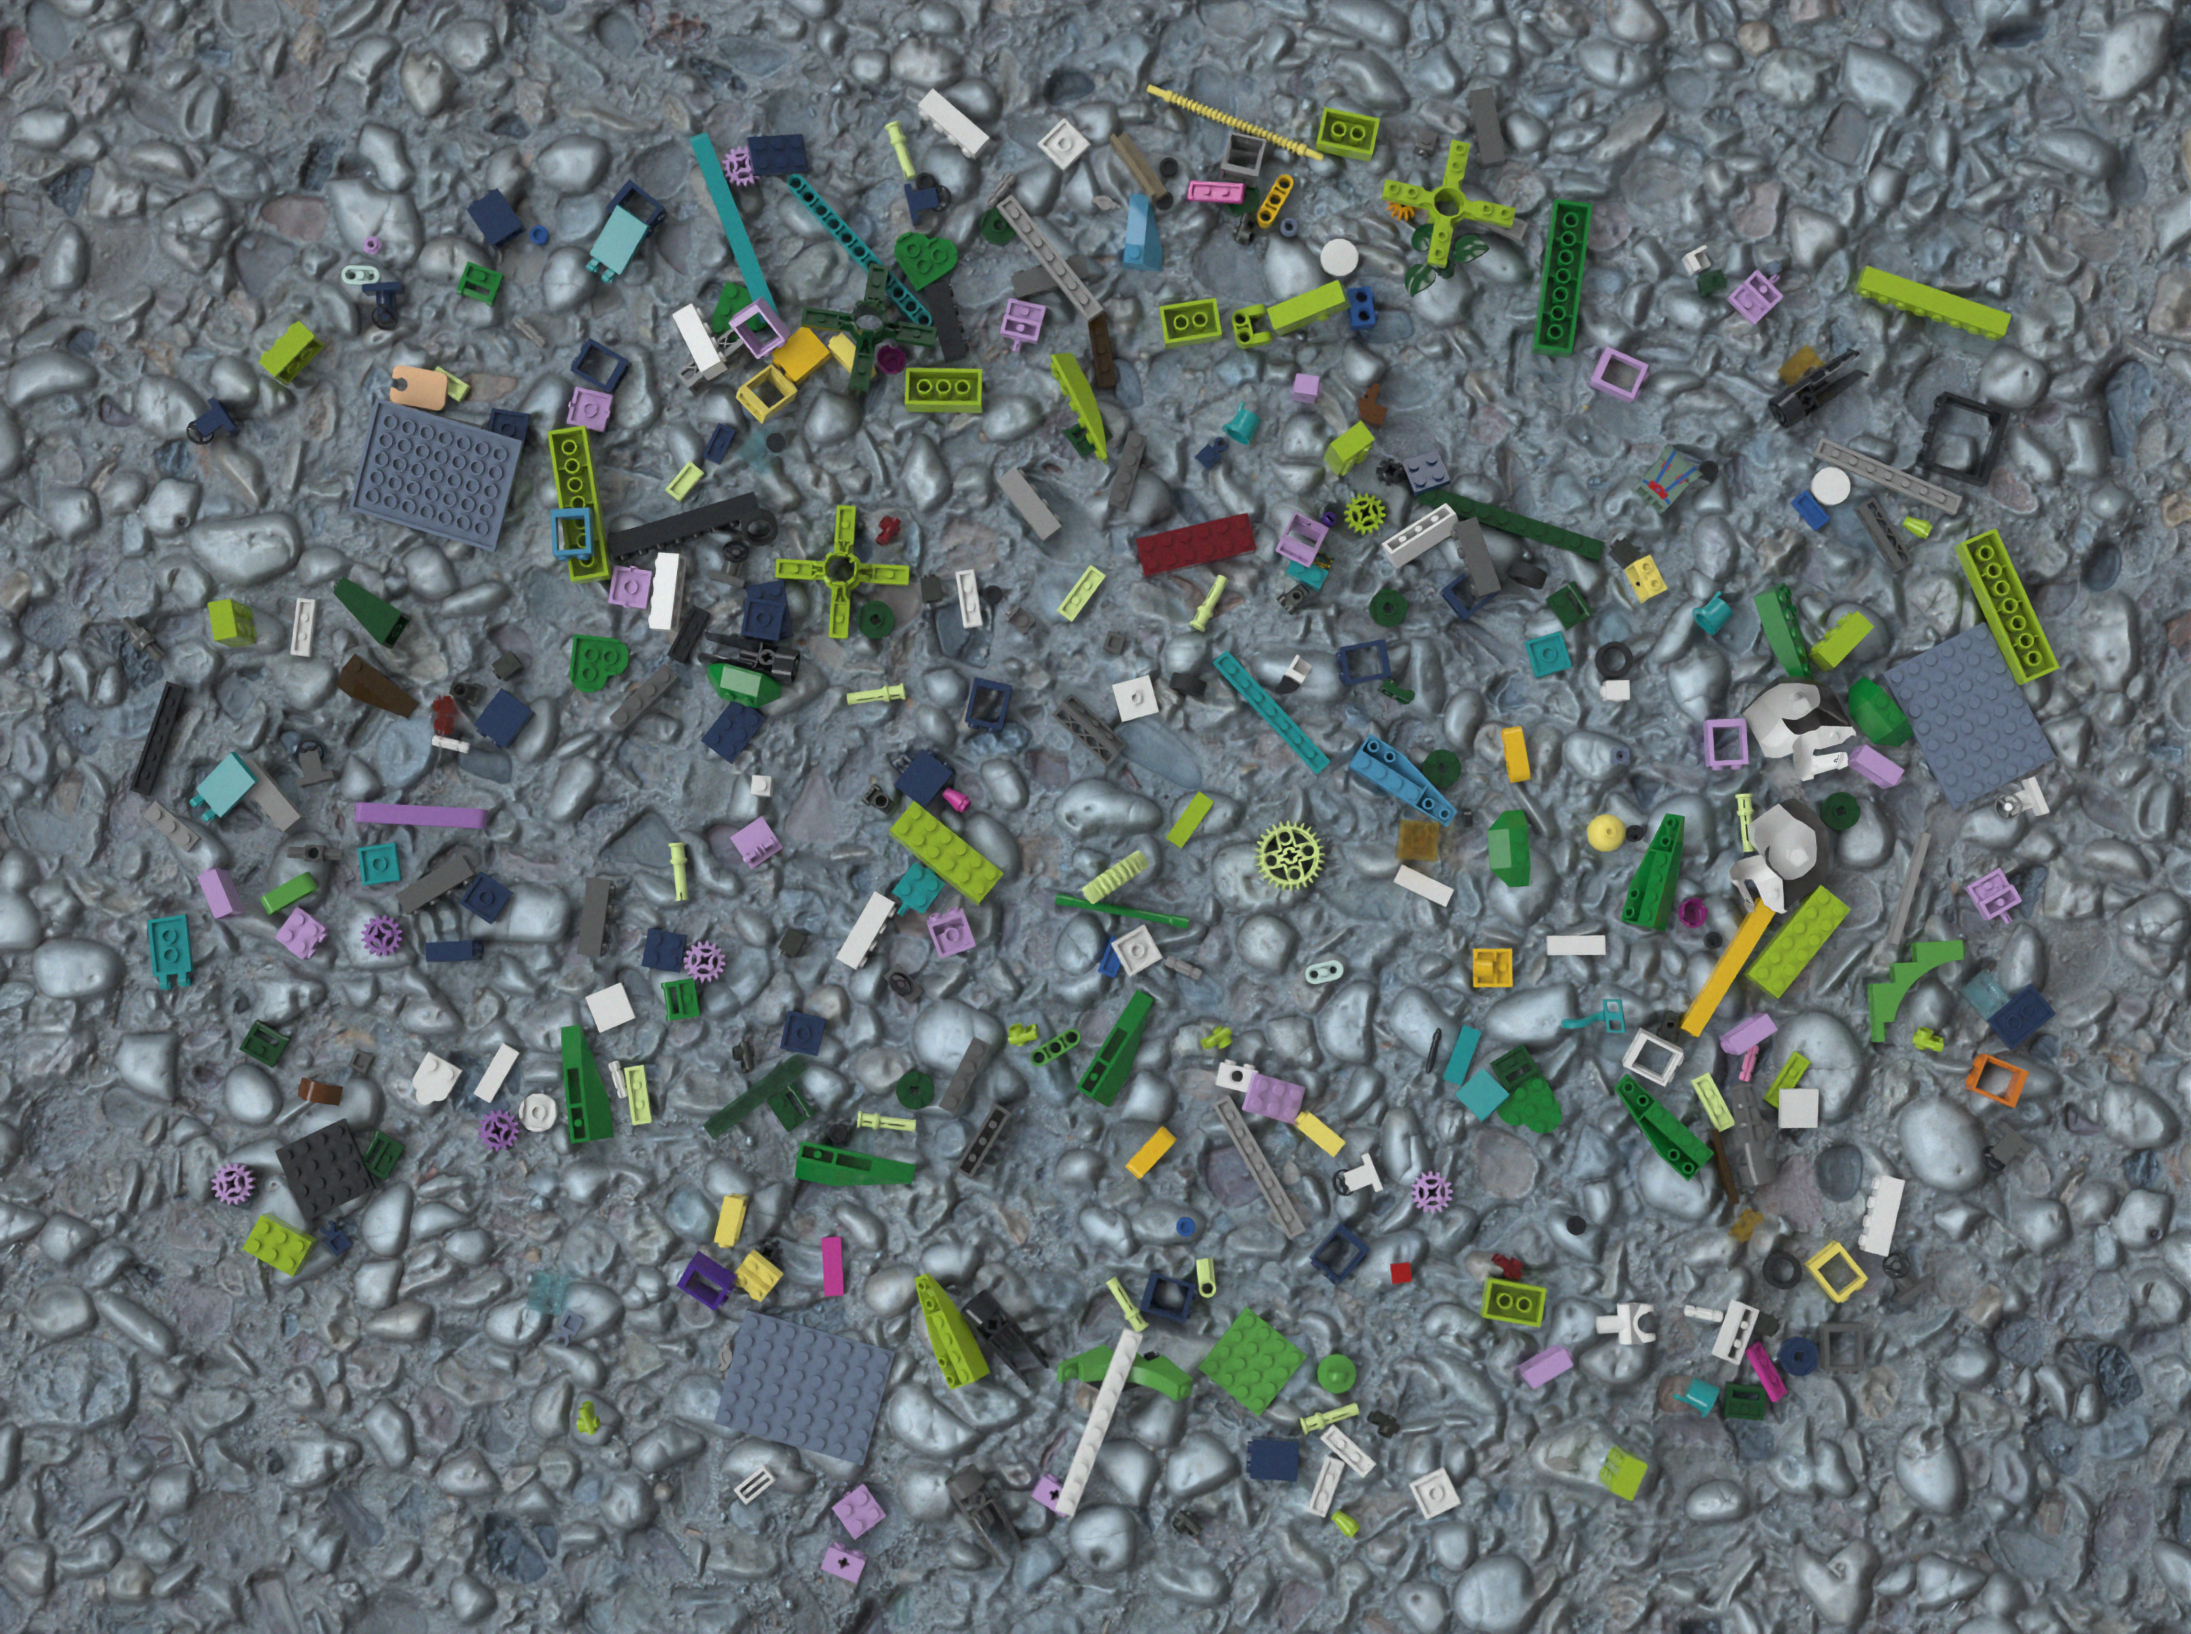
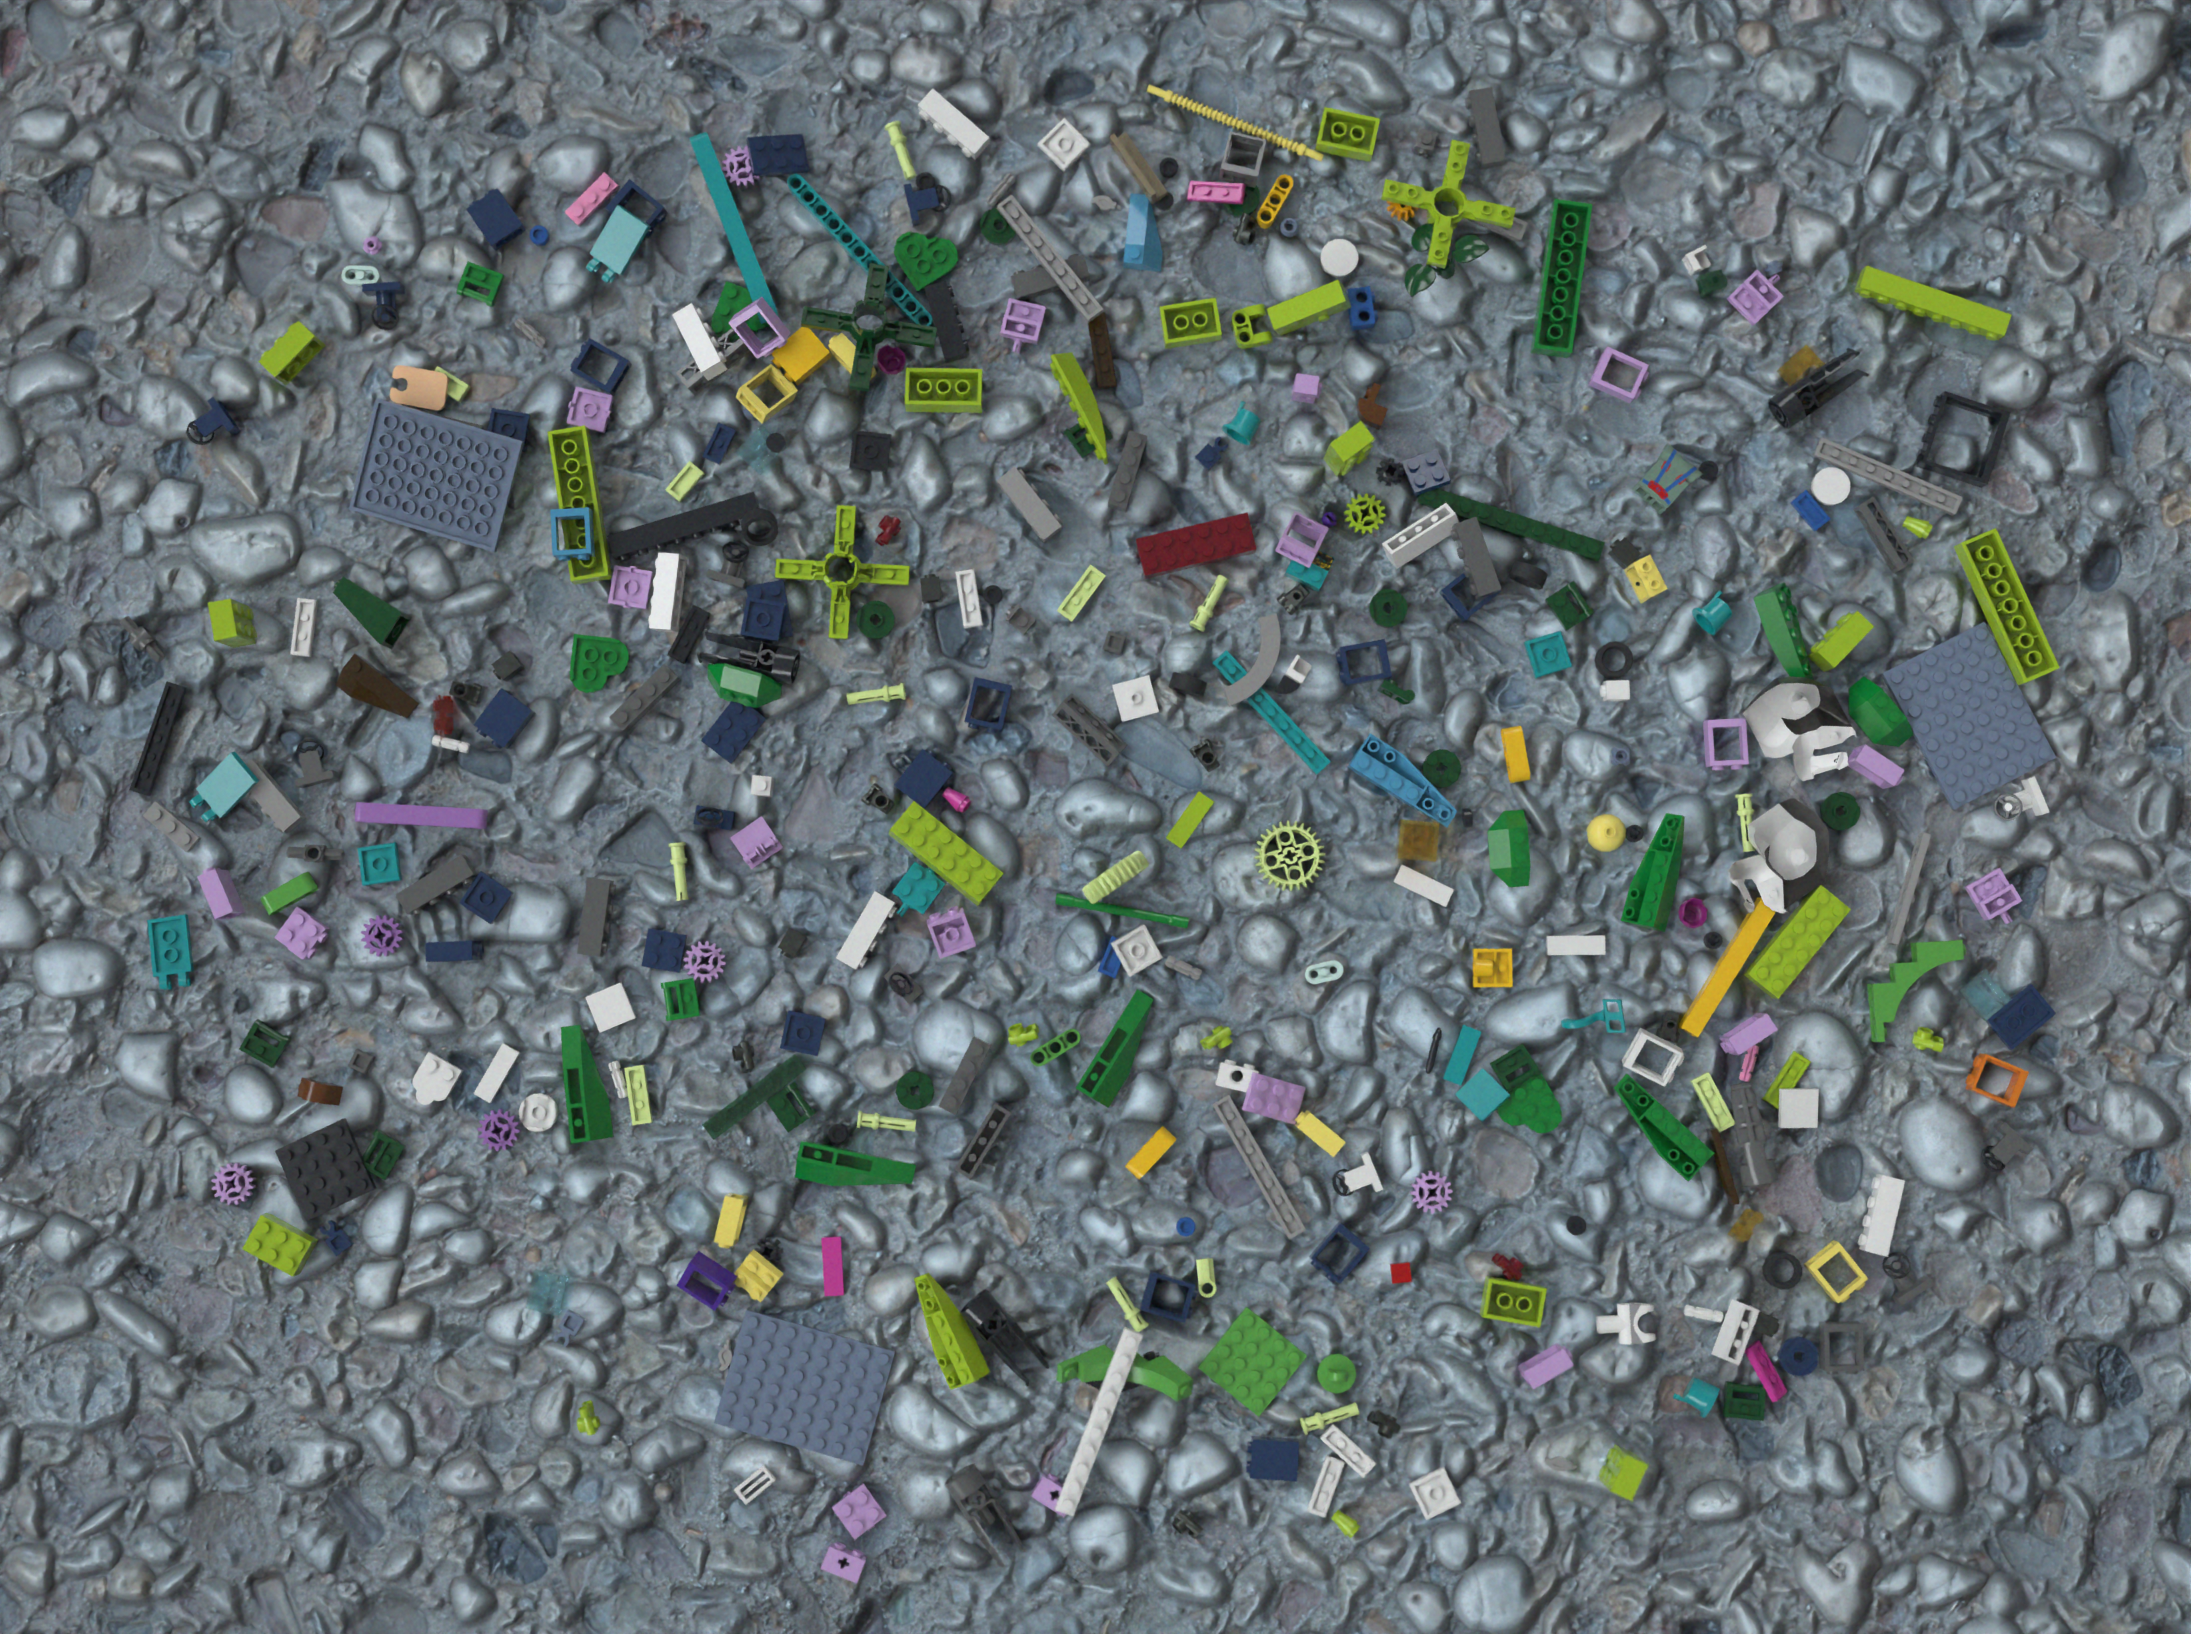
none -> bright pink plate [565,172,619,227]
none -> piece [693,805,735,831]
none -> black plate [849,430,892,473]
none -> pearl dark grey plate [1189,739,1220,772]
none -> light grey tile [1223,613,1280,707]

